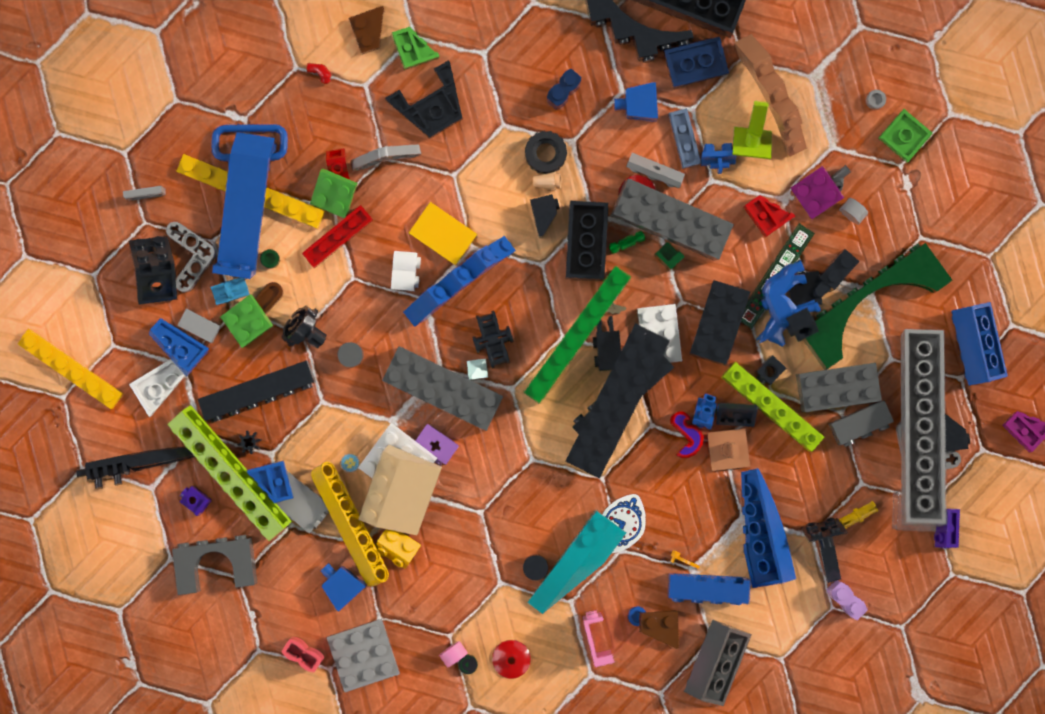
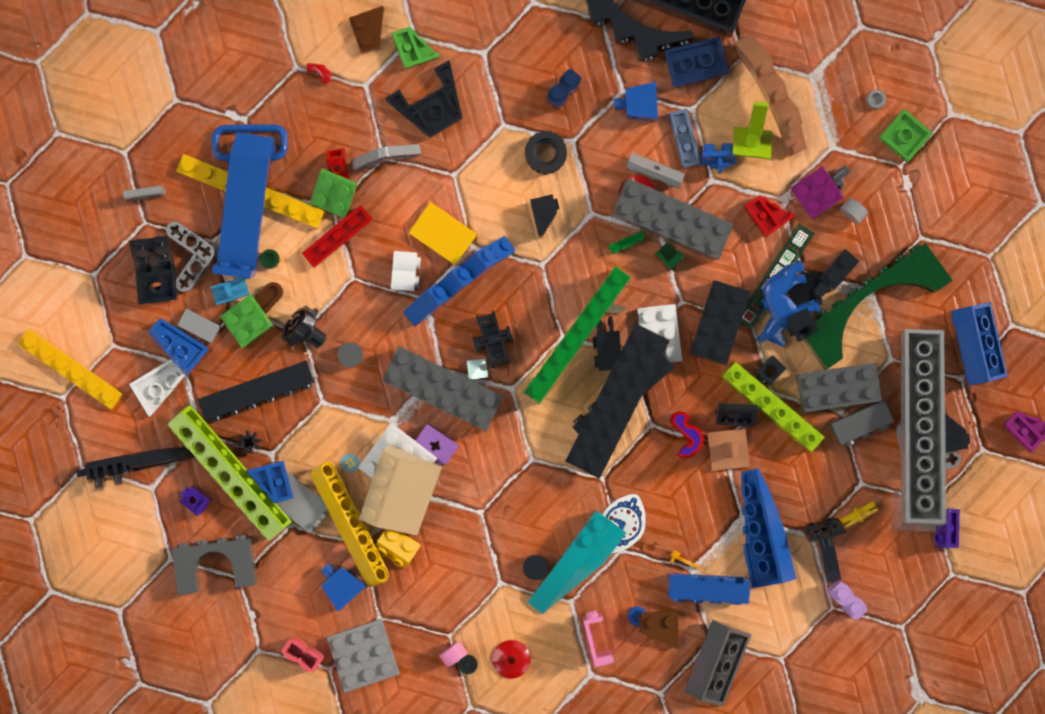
light nougat cone [533,171,562,191] -> none
black brick [565,201,608,281] -> none
blue hips [692,394,717,429] -> none

